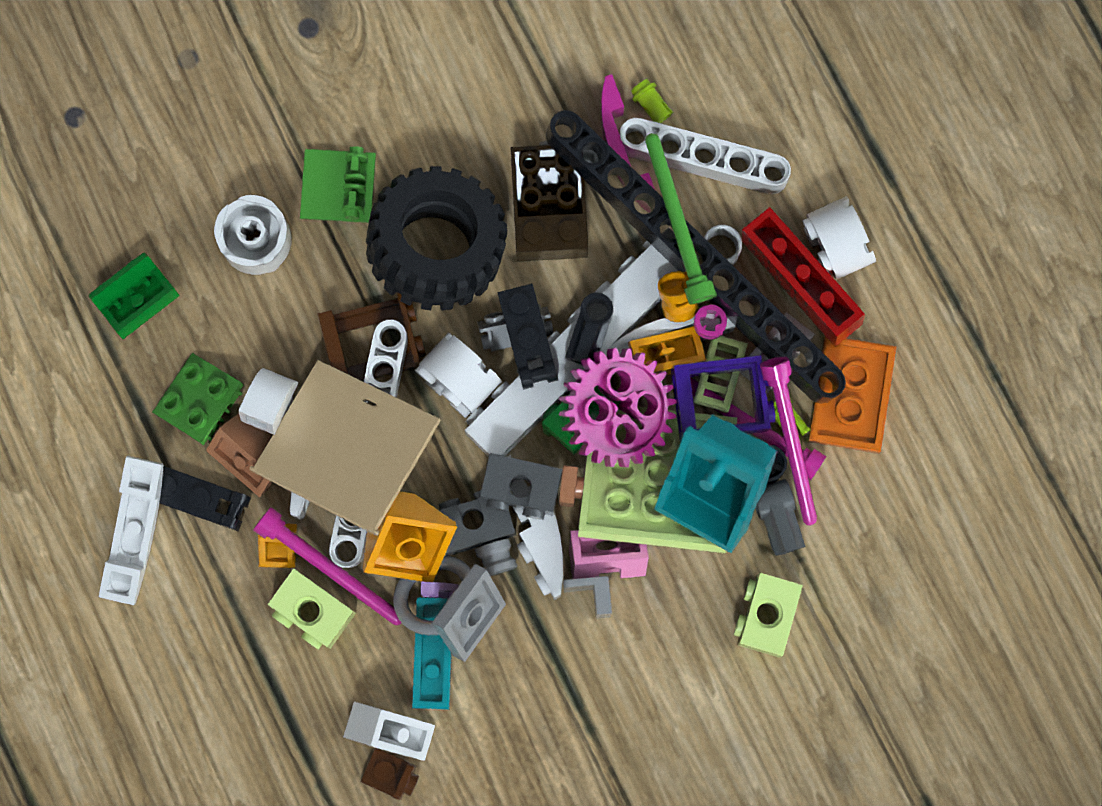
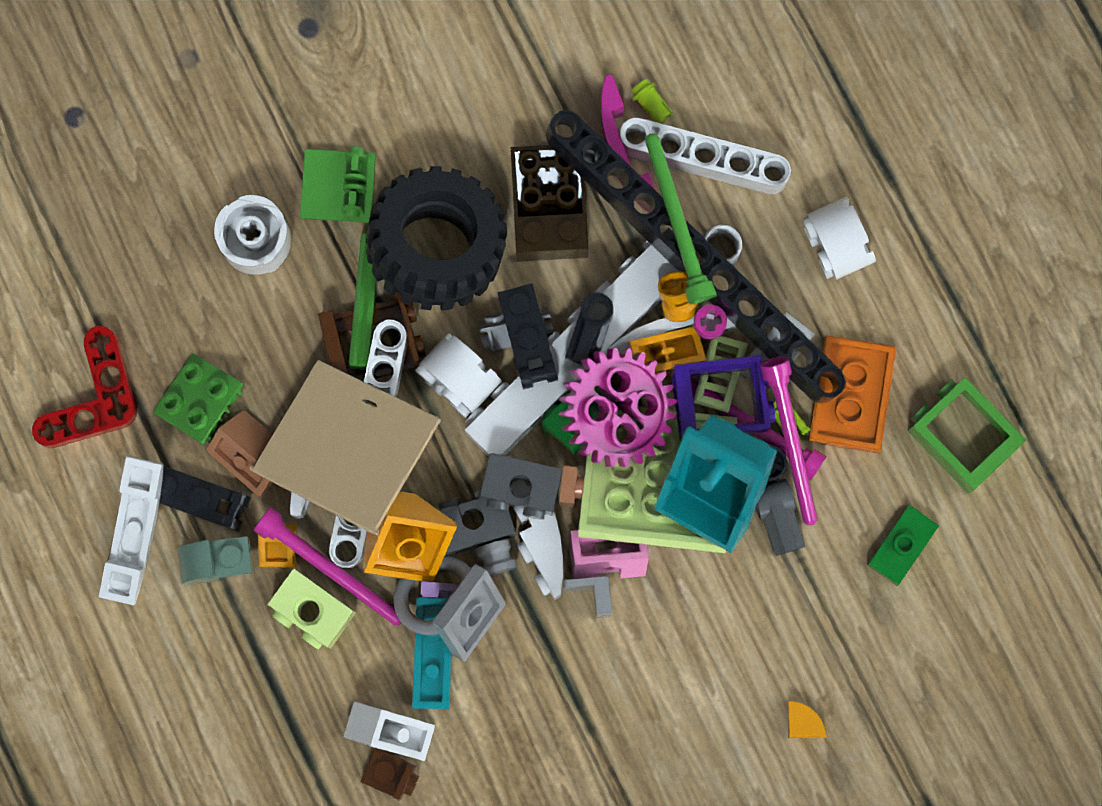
green bracket [88,252,180,340] -> none
white brick [238,368,298,435] -> none
yellowish green brick [734,573,803,658] -> none
red brick [742,207,865,347] -> none
none -> red beam [32,326,137,448]
none -> sand green brick [177,536,254,586]
none -> bright green axle [349,233,377,370]
none -> light orange tile [787,701,826,738]
none -> green plate [867,505,939,586]
none -> bright green window [908,377,1026,494]

